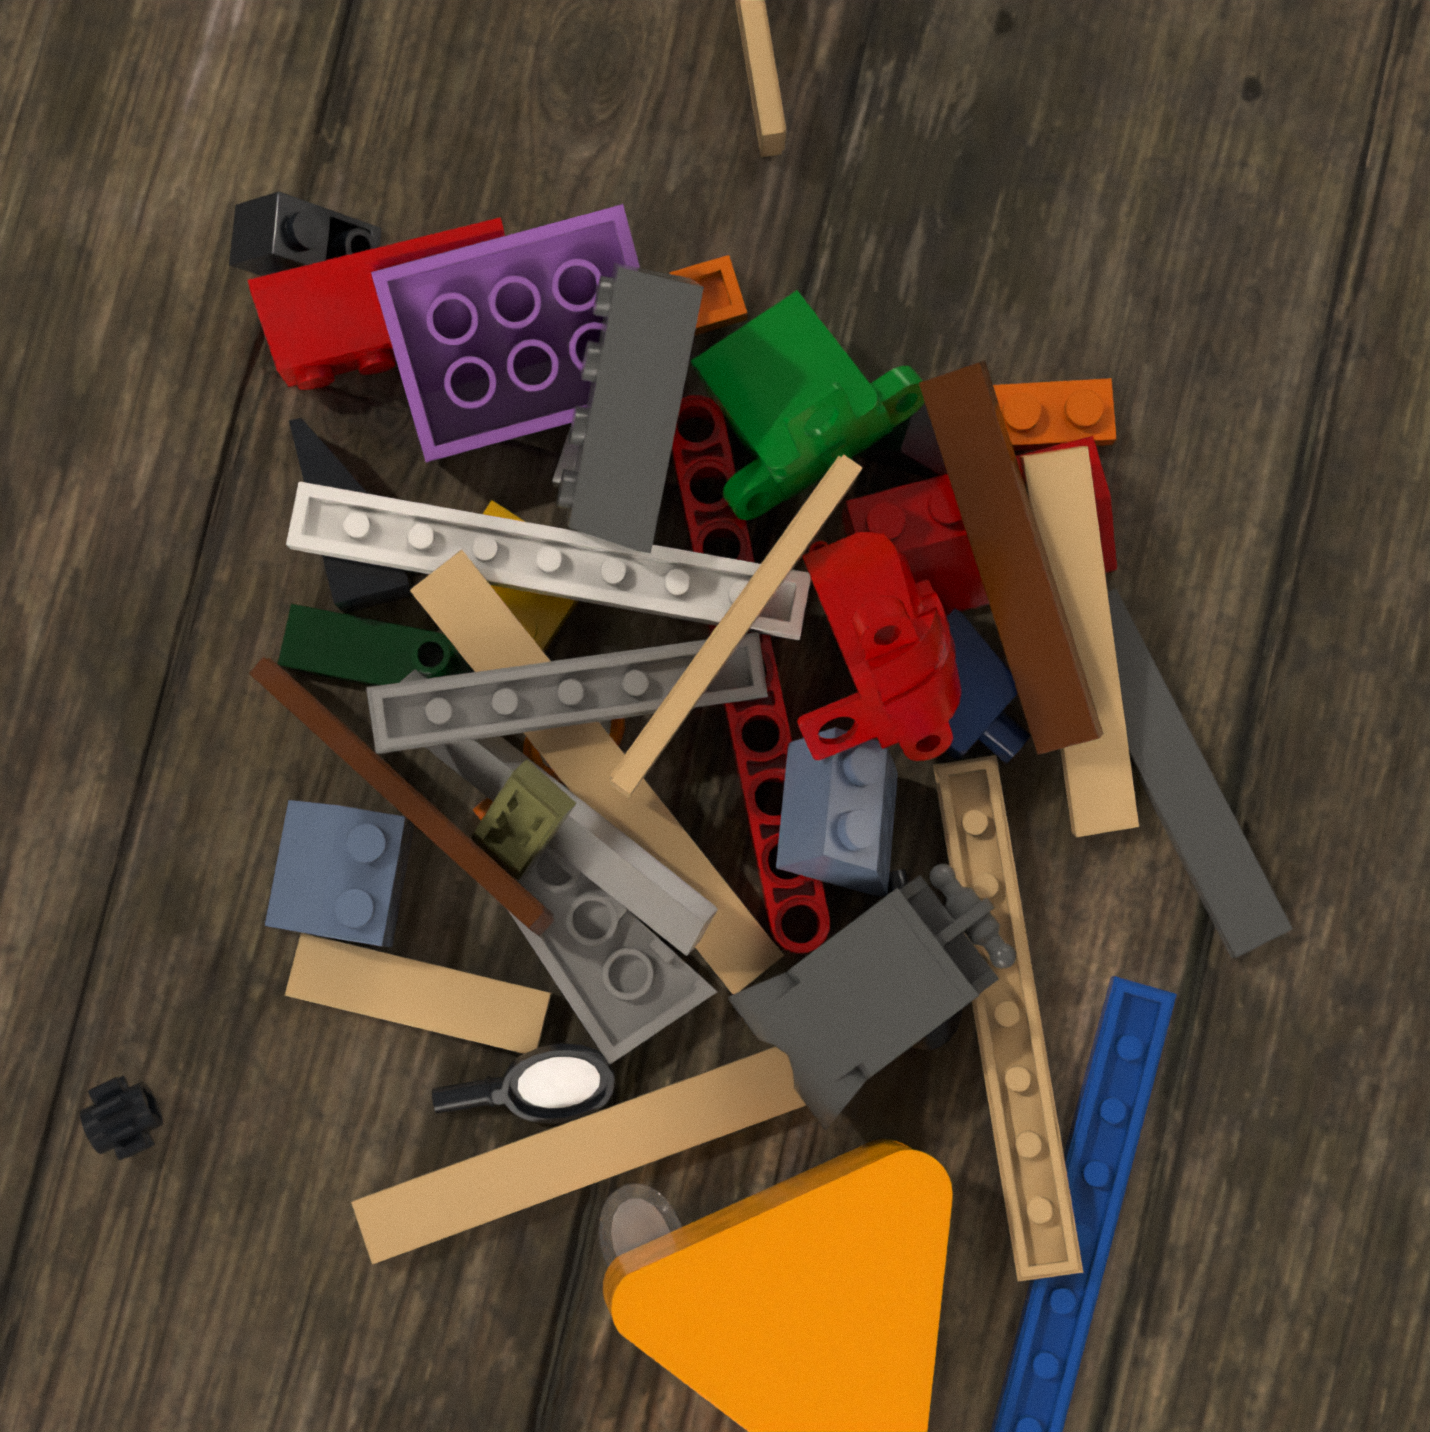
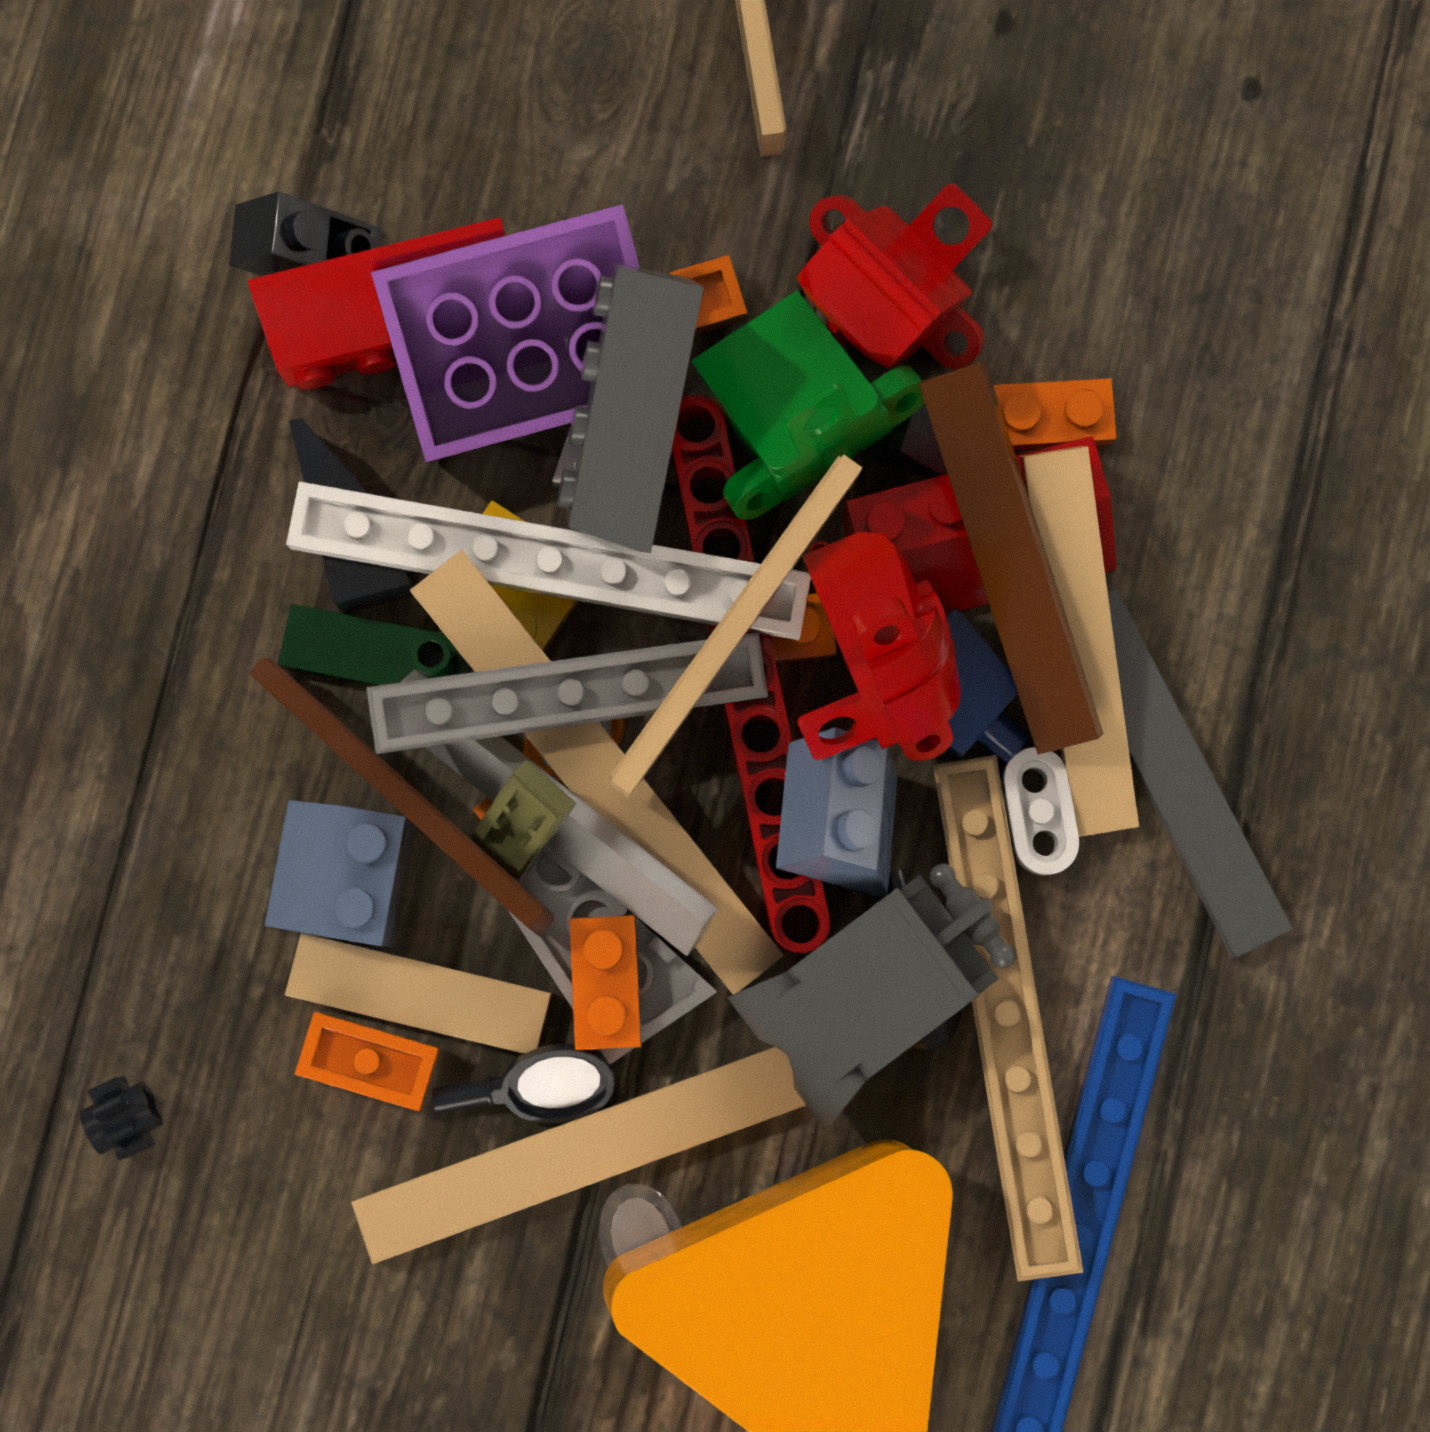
none -> orange plate [294,1011,441,1112]
none -> orange plate [569,915,641,1050]
none -> orange plate [770,593,837,664]
none -> red piece [796,183,993,370]
none -> white plate [1001,747,1079,876]

